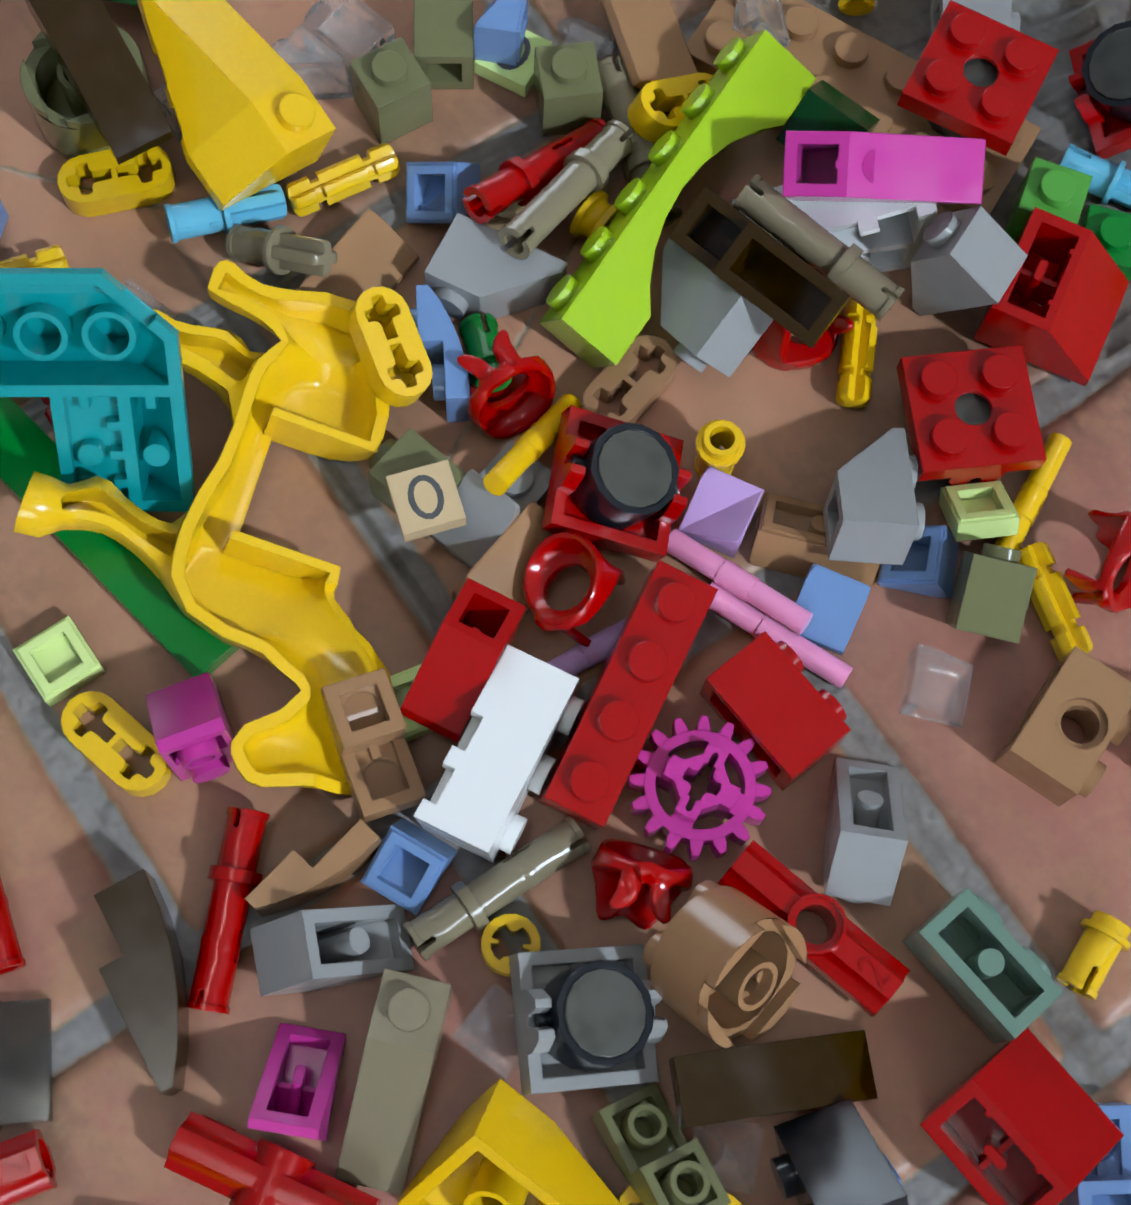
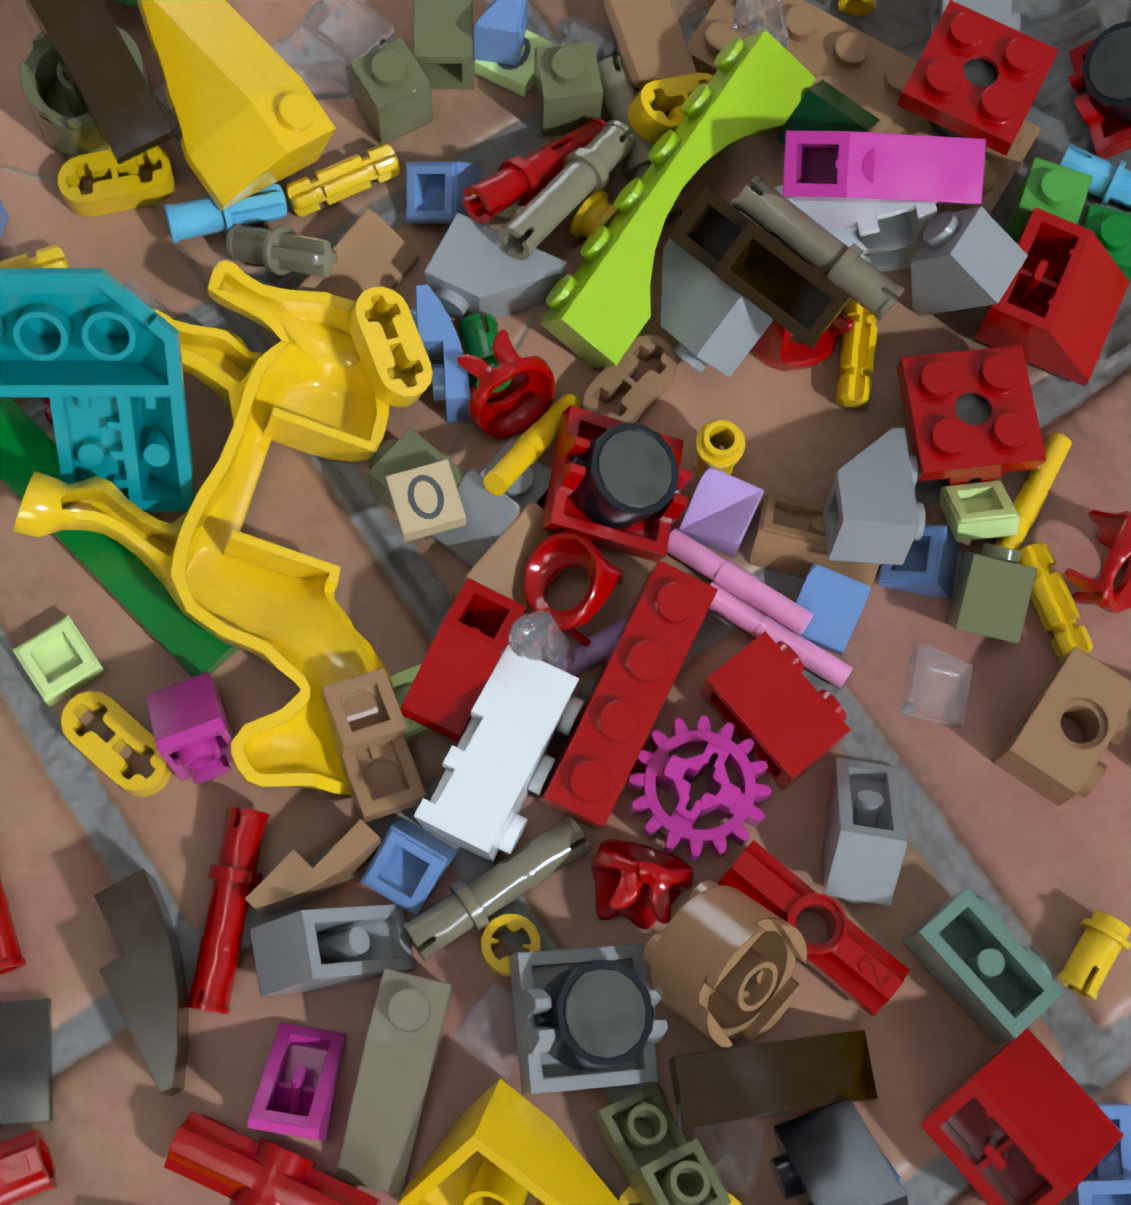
none -> clear arm [508,611,576,671]

